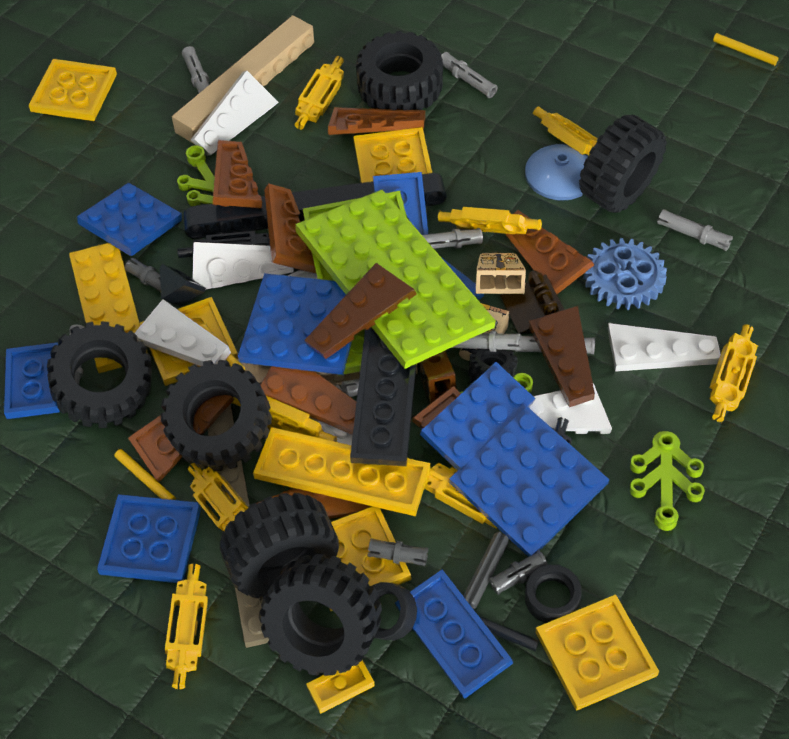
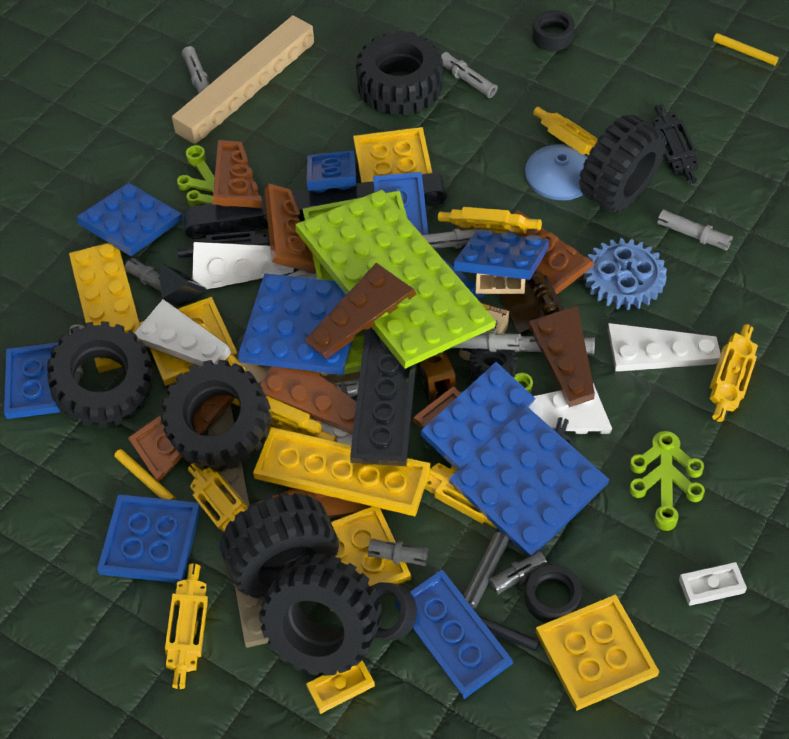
yellow plate [28,59,117,121] -> none
white wing [191,71,279,156] -> none
yellow piece [295,56,344,130] -> none
dark orange wing [328,107,425,135] -> none
none -> blue plate [307,150,357,192]
none -> blue plate [454,230,549,280]
none -> black tyre [532,10,575,51]
none -> black piece [653,104,698,185]
none -> white plate [679,562,747,606]

